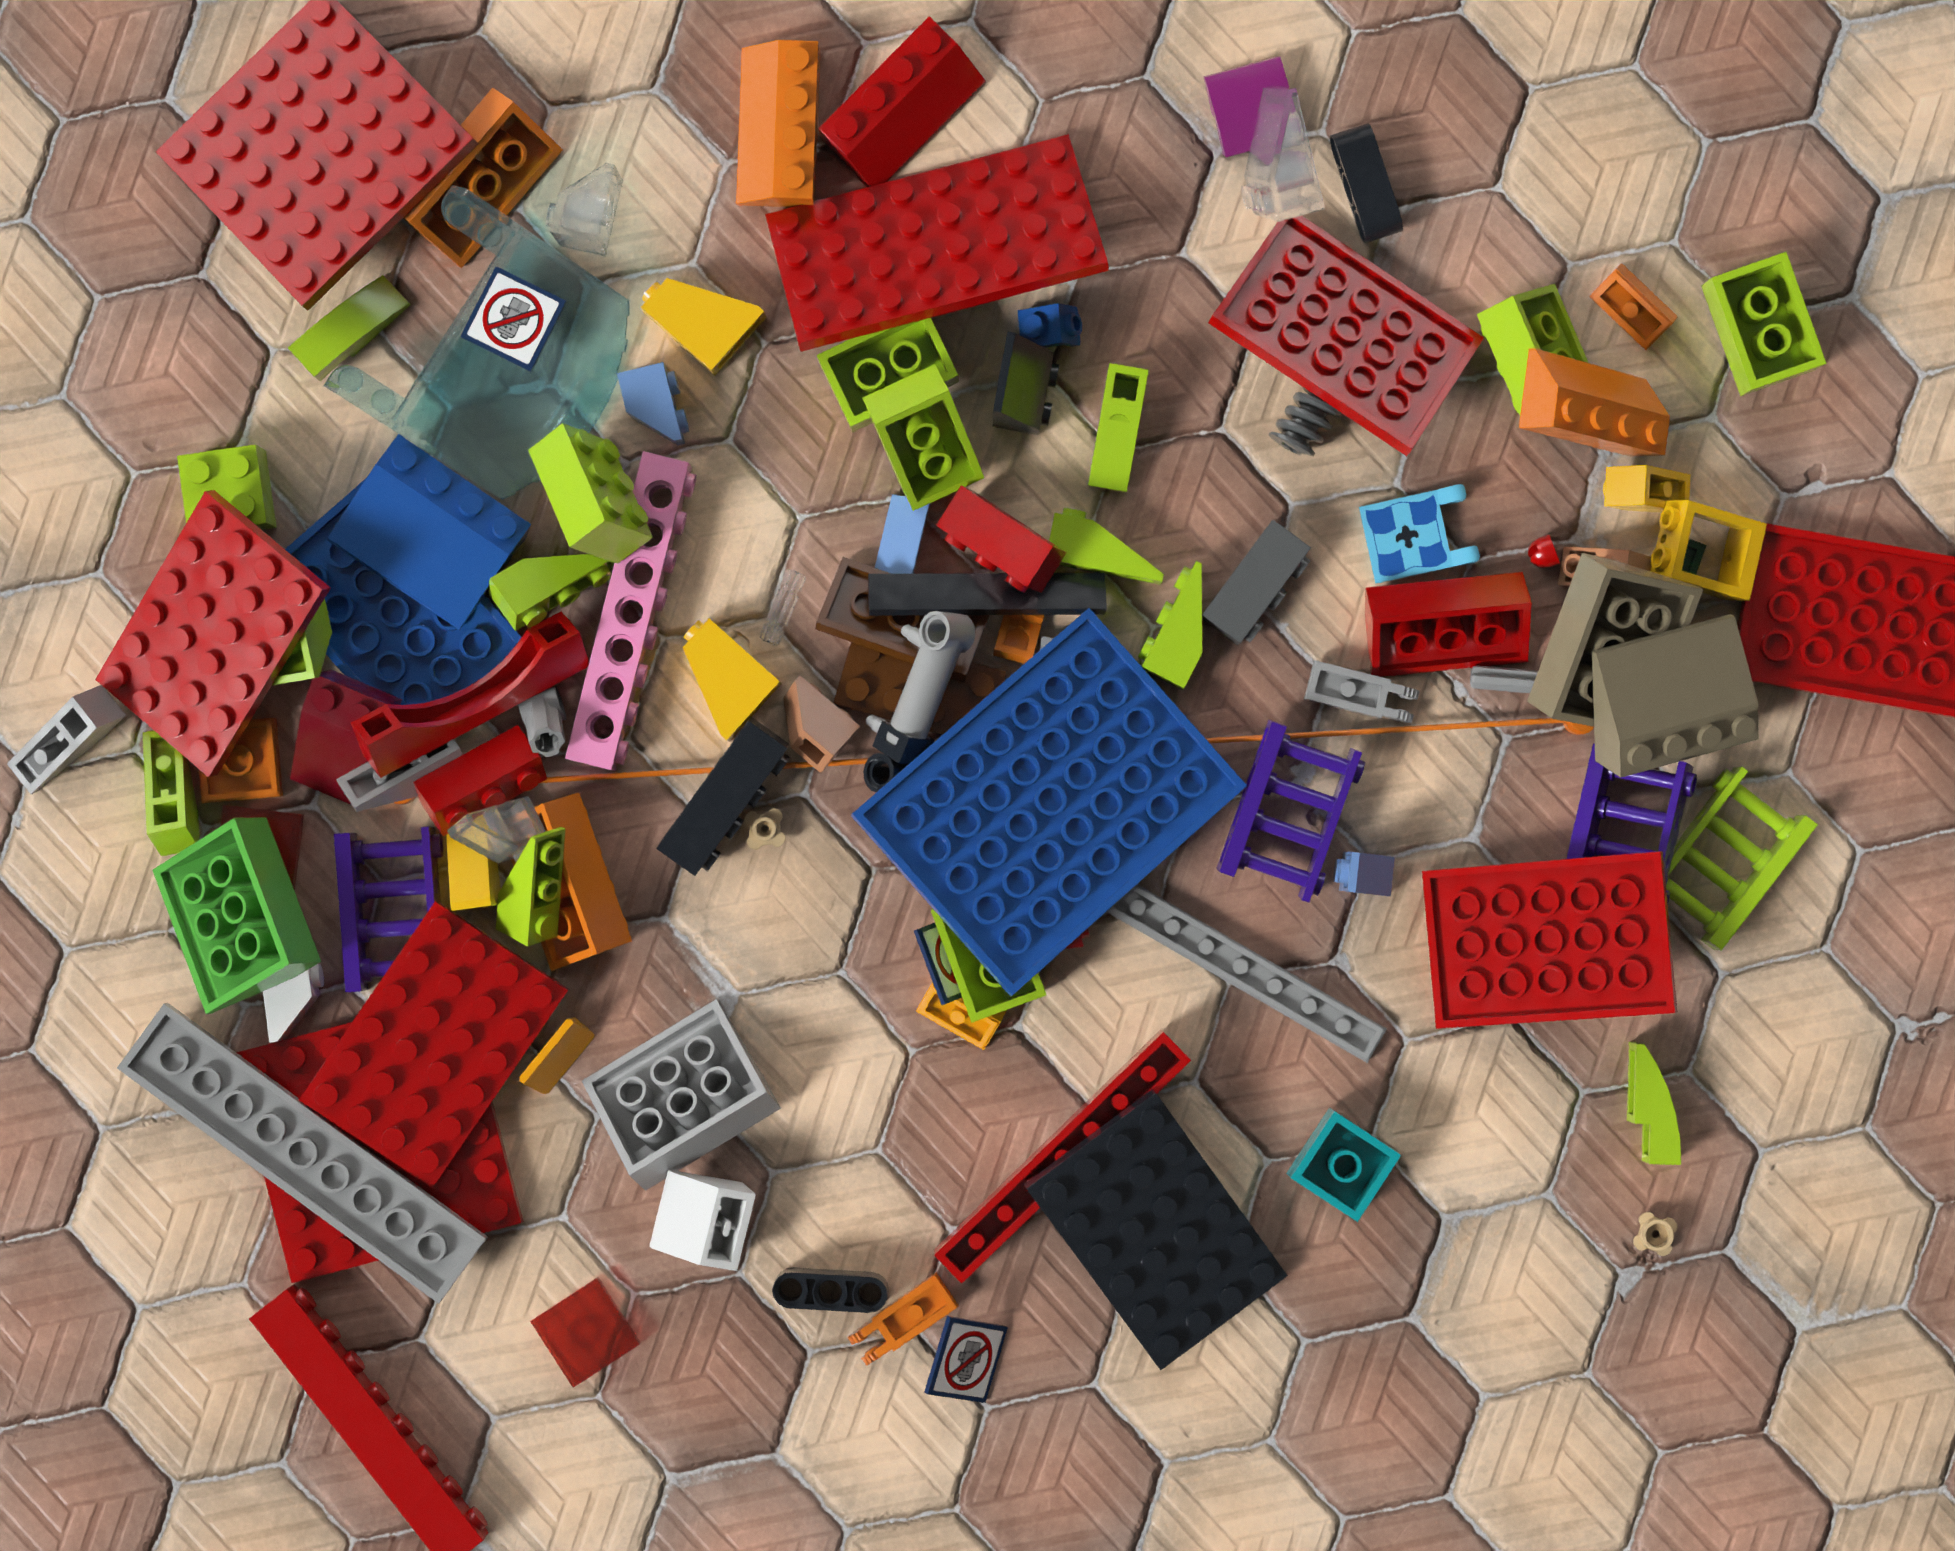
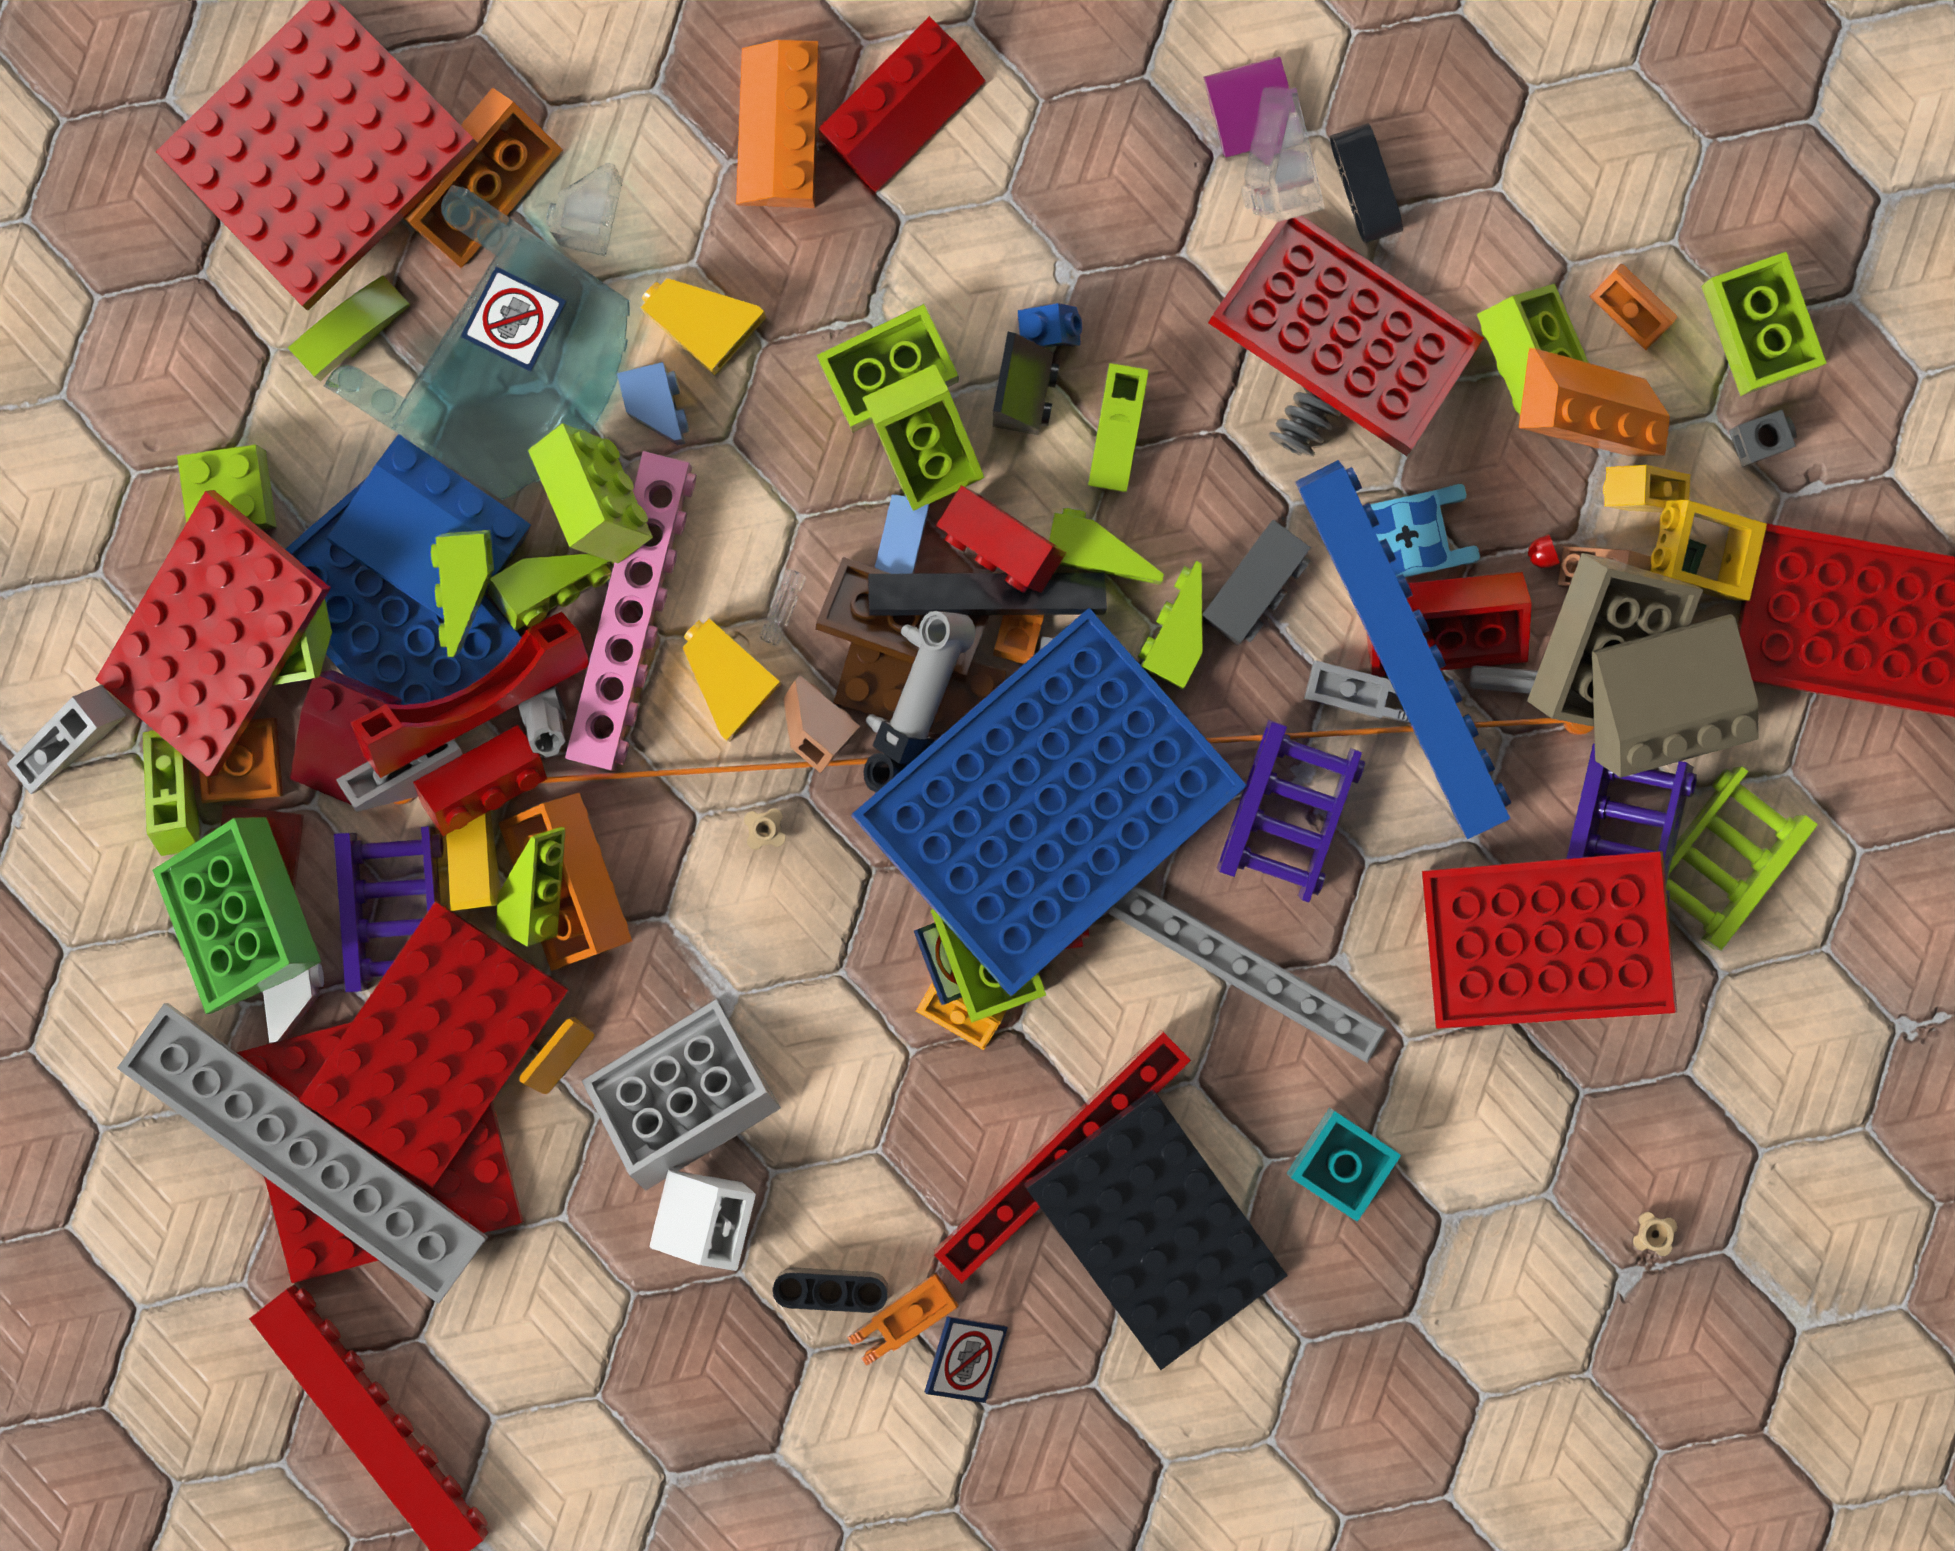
clear slope [447,796,546,864] -> none
clear red tile [530,1277,641,1388] -> none
black brick [656,716,790,876] -> none
red plate [765,134,1109,352] -> none
medium blue slope [1333,852,1395,897] -> none
lime slope [1627,1042,1681,1165] -> none
none -> lime slope [431,530,494,657]
none -> blue brick [1295,460,1512,840]
none -> dark grey brick [1729,410,1797,467]

